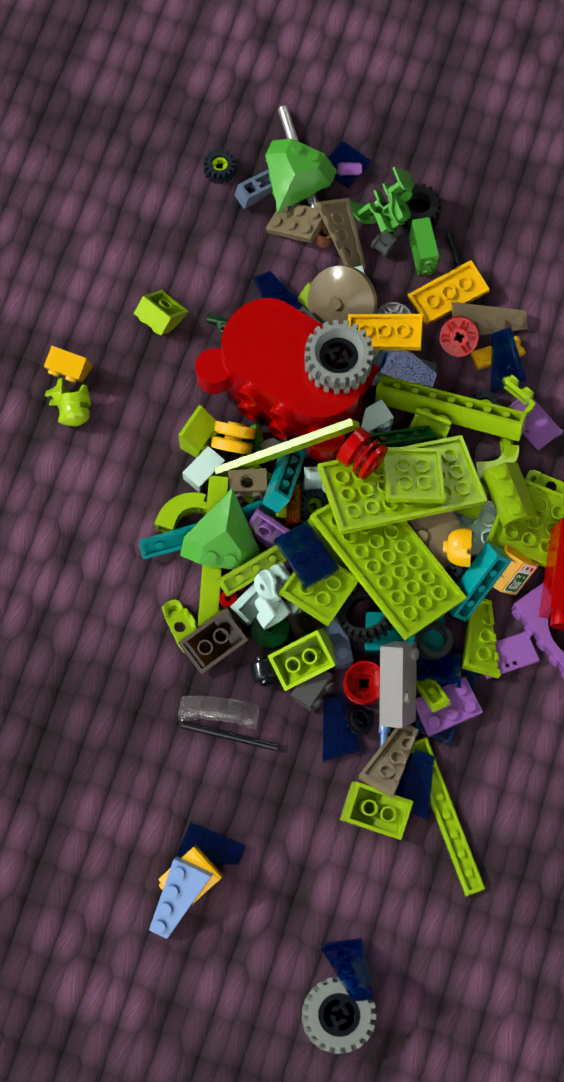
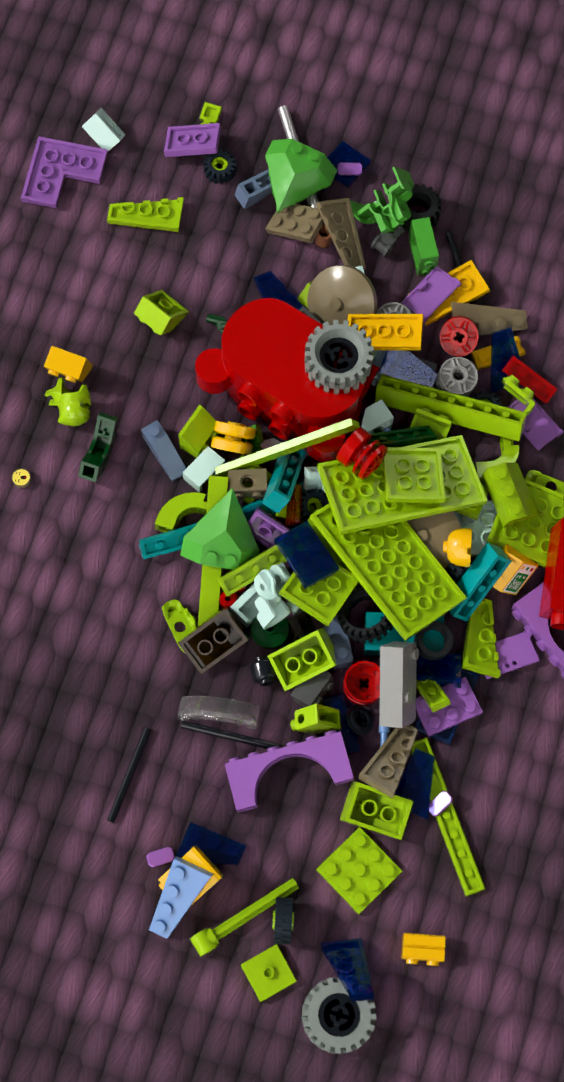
none -> light yellow tile [12,468,31,488]
none -> medium lavender plate [21,136,108,208]
none -> dark green arch [78,412,118,483]
none -> light aqua panel [82,108,125,151]
none -> lime wing [107,197,184,232]
none -> black piece [107,727,152,823]
none -> sand blue slope [141,420,186,482]
none -> medium lavender piece [146,847,175,868]
none -> medium lavender plate [164,123,221,157]
none -> lime piece [190,878,299,957]
none -> lime plate [199,102,222,124]
none -> medium lavender arch [225,730,354,813]
none -> lime plate [241,944,297,1002]
none -> black wheel [272,897,294,944]
none -> lime torso [290,704,341,735]
none -> lime plate [316,827,402,915]
none -> medium lavender door [401,265,462,323]
none -> yellow brick [401,933,445,966]
none -> piece [427,791,453,816]
none -> light grey wheel [434,357,478,397]
none -> red plate [502,356,557,404]

